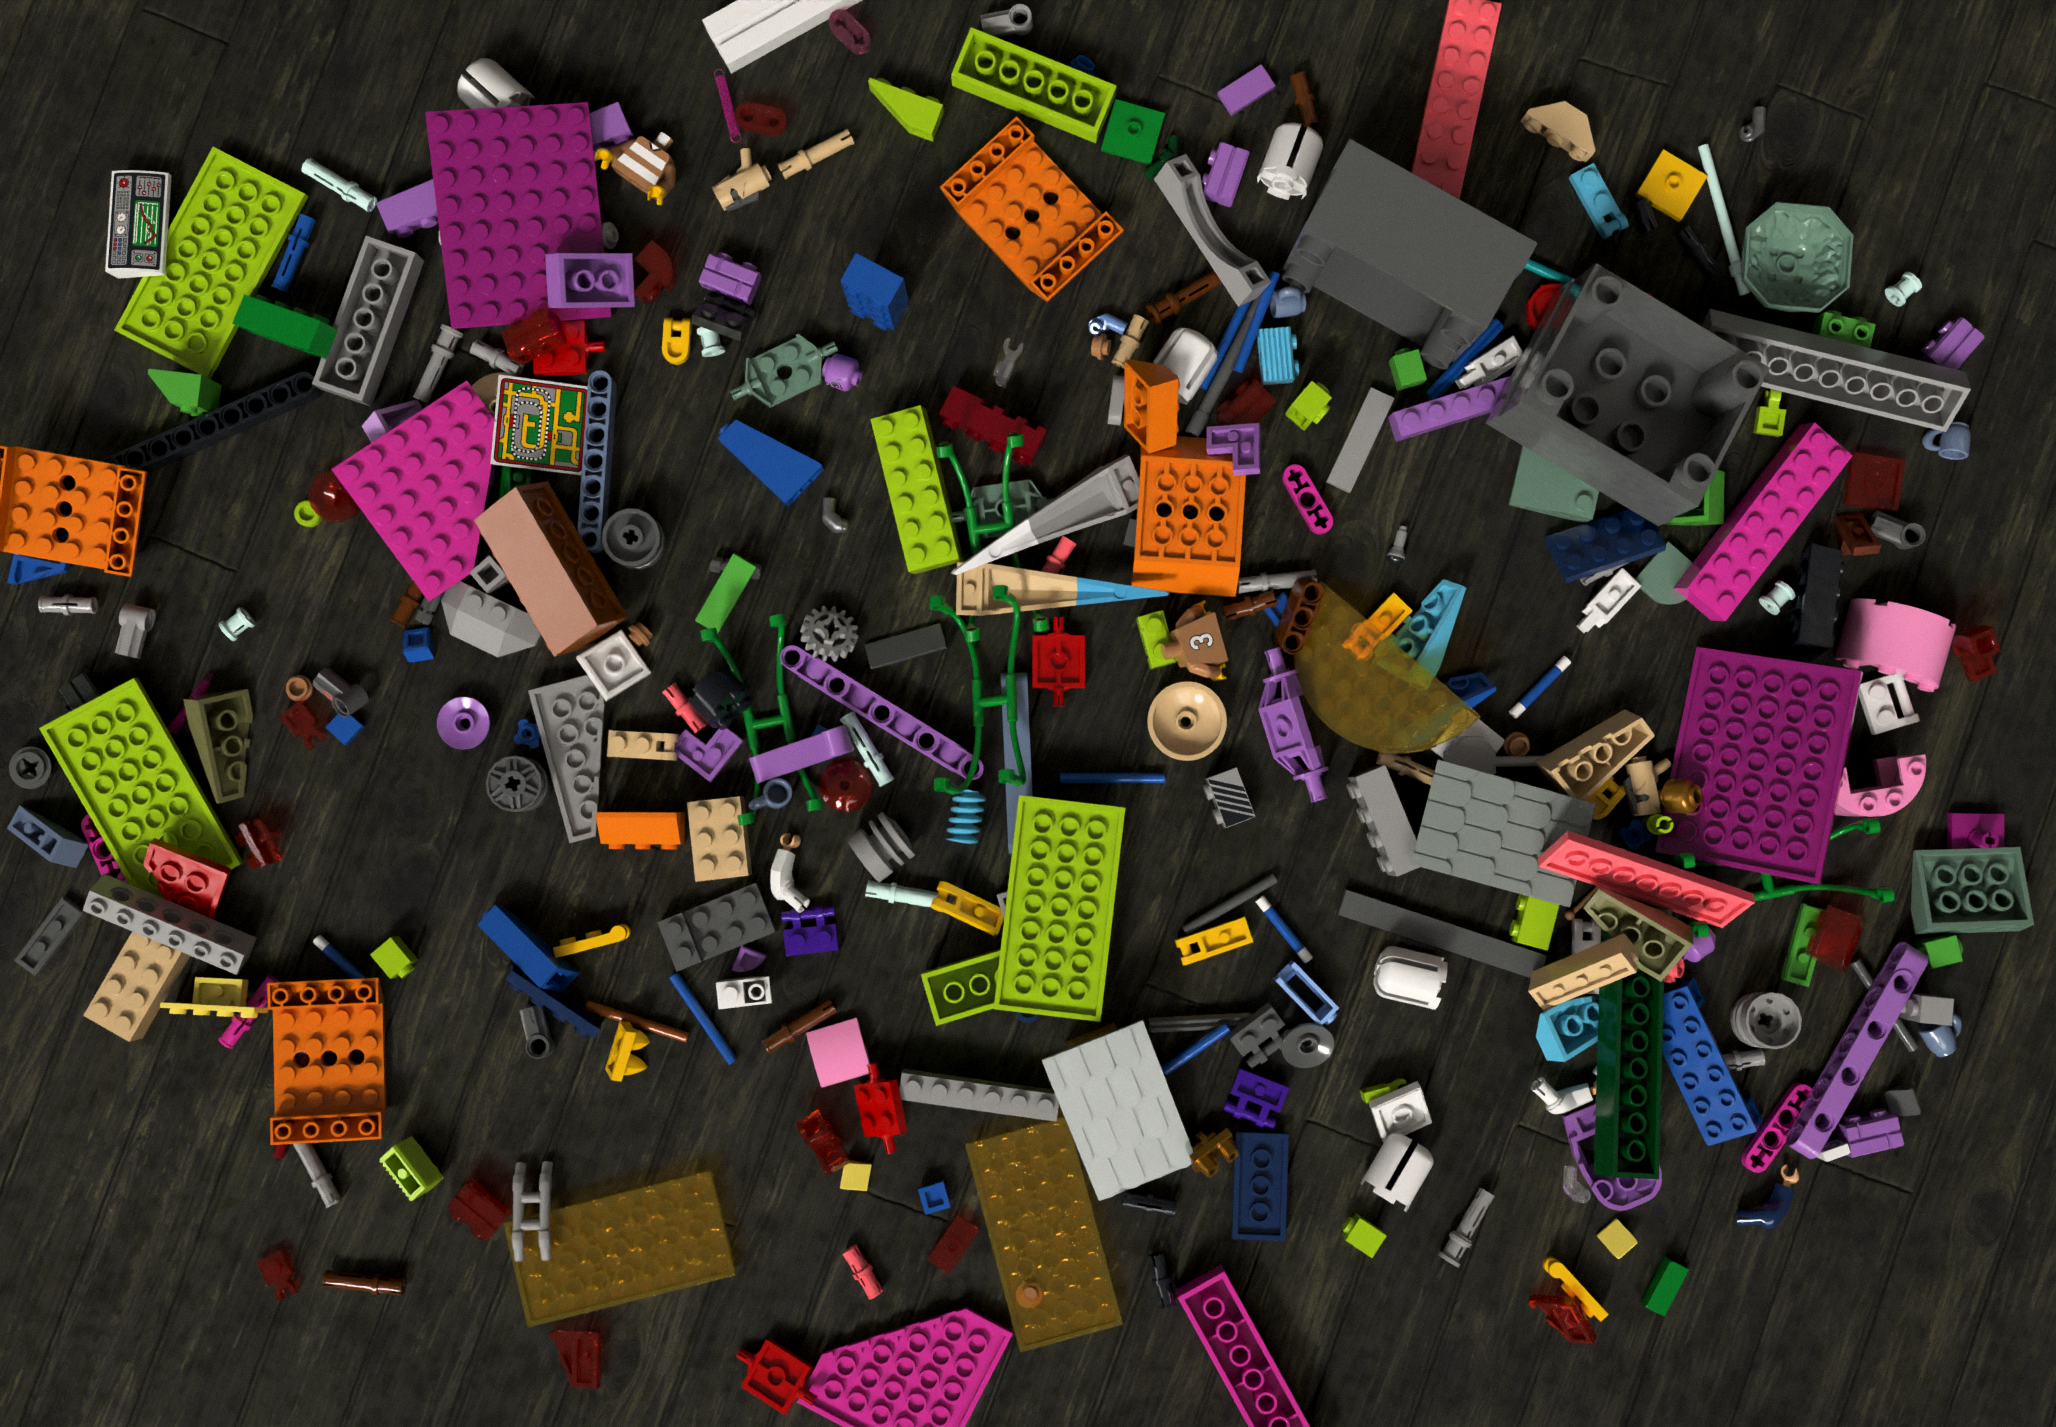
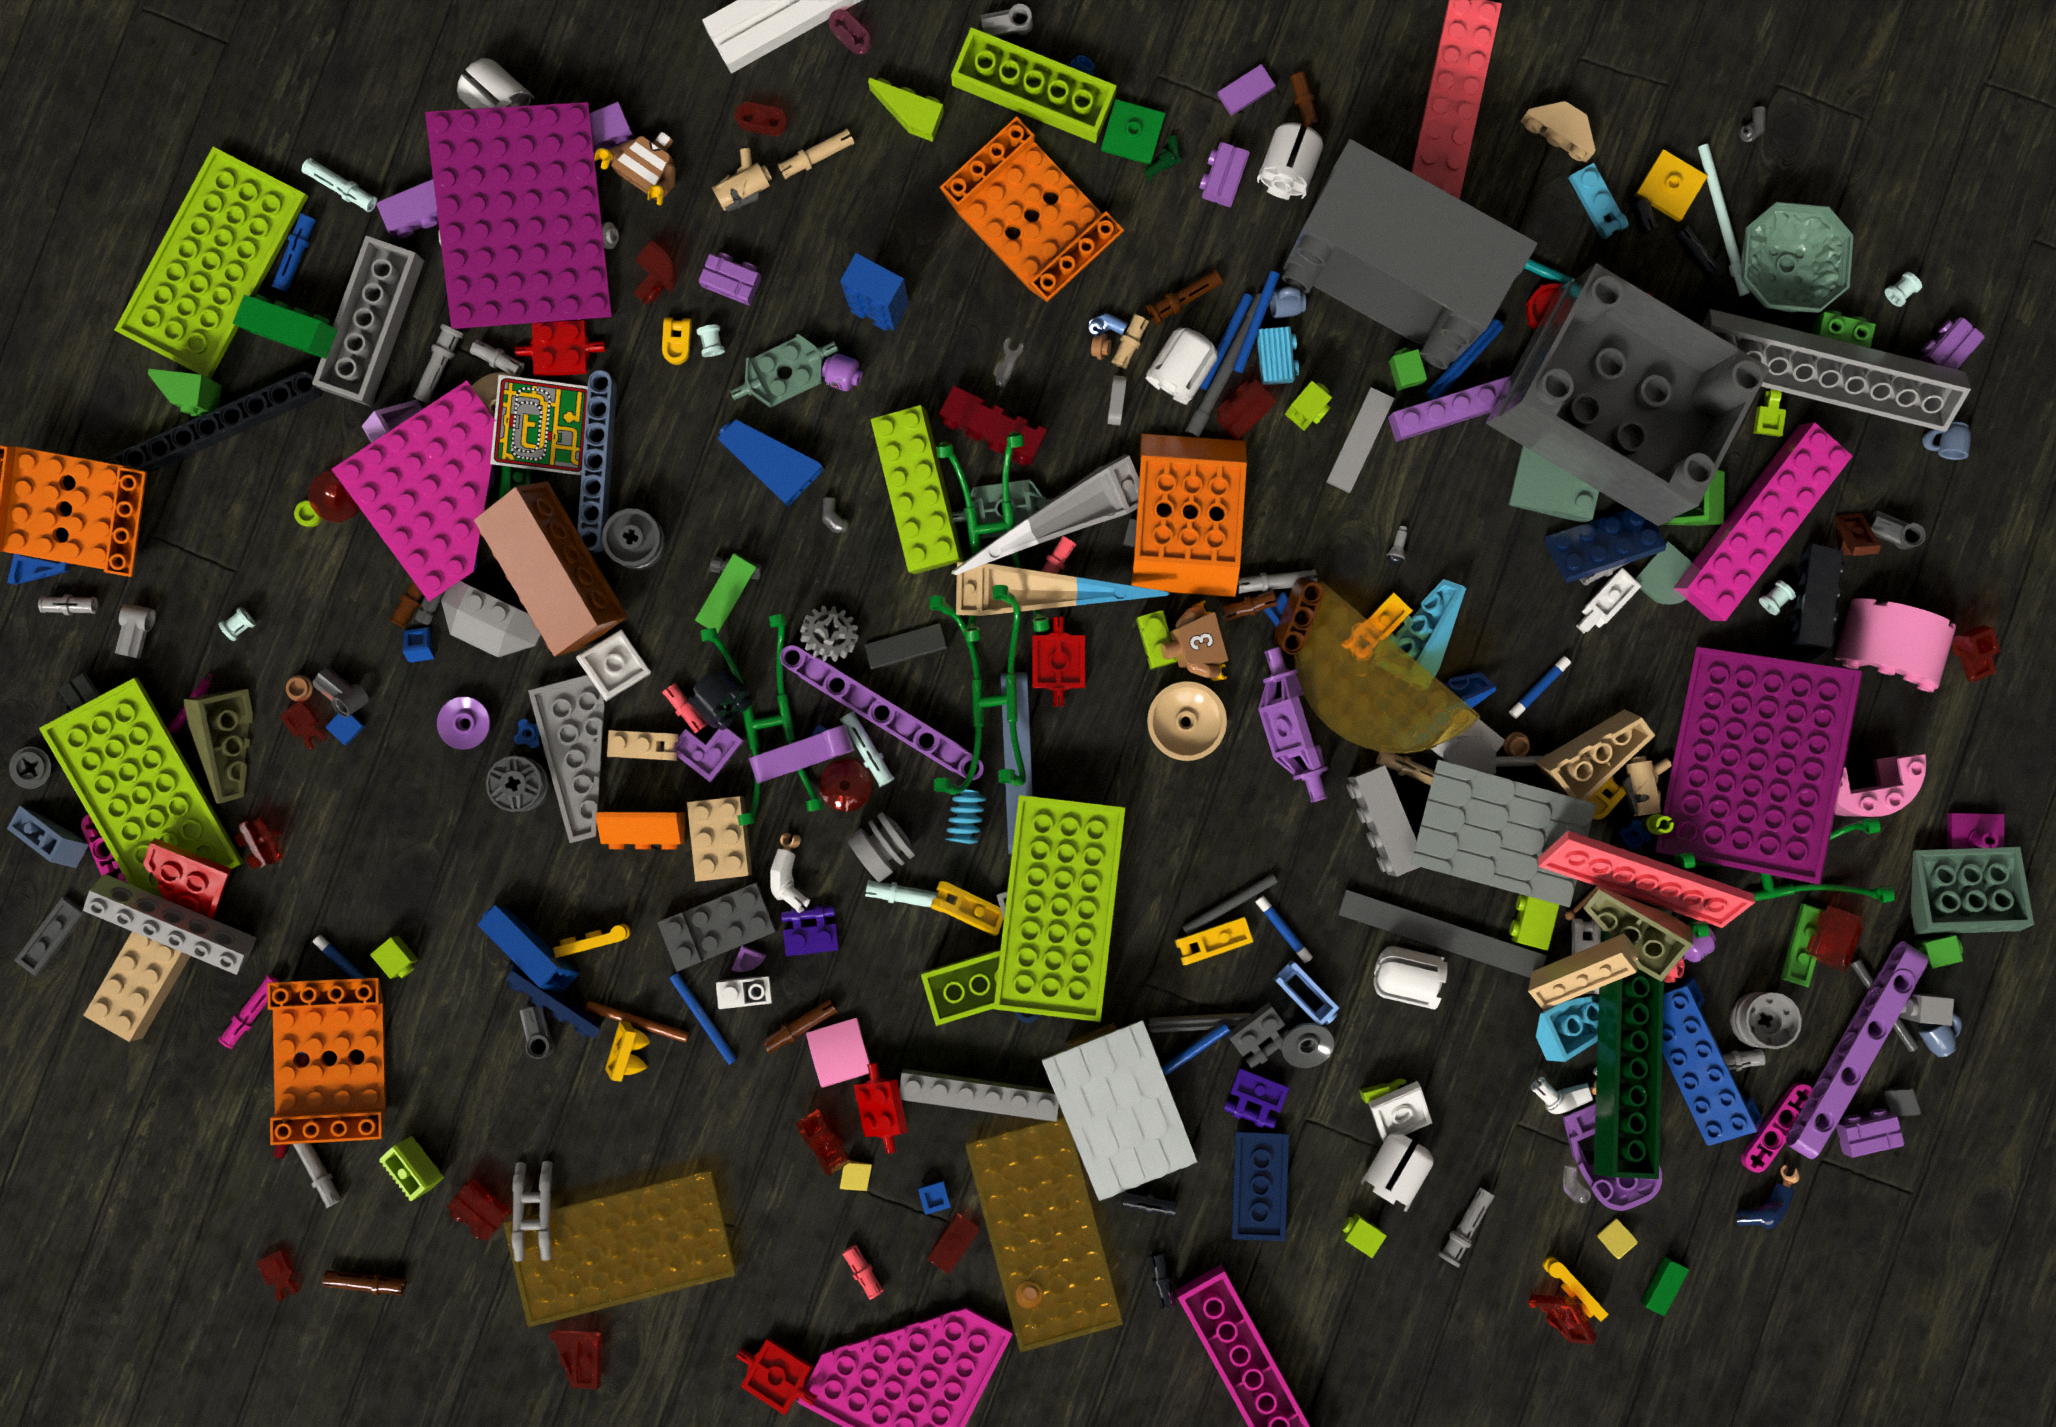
slope [105,170,172,278] -> none
light yellow bracket [160,977,268,1018] -> none
light grey brick [469,555,510,596] -> none
clear red brick [501,309,567,365] -> none
medium lavender slope [545,253,635,308] -> none
medium nougat plate [628,622,653,646] -> none
pearl dark grey plate [691,292,757,341] -> none
dark pink piece [714,69,741,143] -> none
sand blue piece [748,778,792,811] -> none
blue bar [1060,773,1165,783] -> none
orange slope [1124,359,1180,454] -> none
light grey arch [1154,154,1271,307] -> none
pearl gold hips [1189,1128,1239,1178] -> none
brick [1203,767,1255,828] -> none
medium lavender plate [1206,423,1261,476] -> none
dark pink beam [1282,464,1333,535] -> none
white hinge [1455,336,1523,389] -> none
pearl gold head [1659,779,1702,813] -> none
white tile [1817,1139,1851,1162] -> none
clear red tile [1843,452,1905,512] -> none
white plate [1859,673,1920,735] -> none

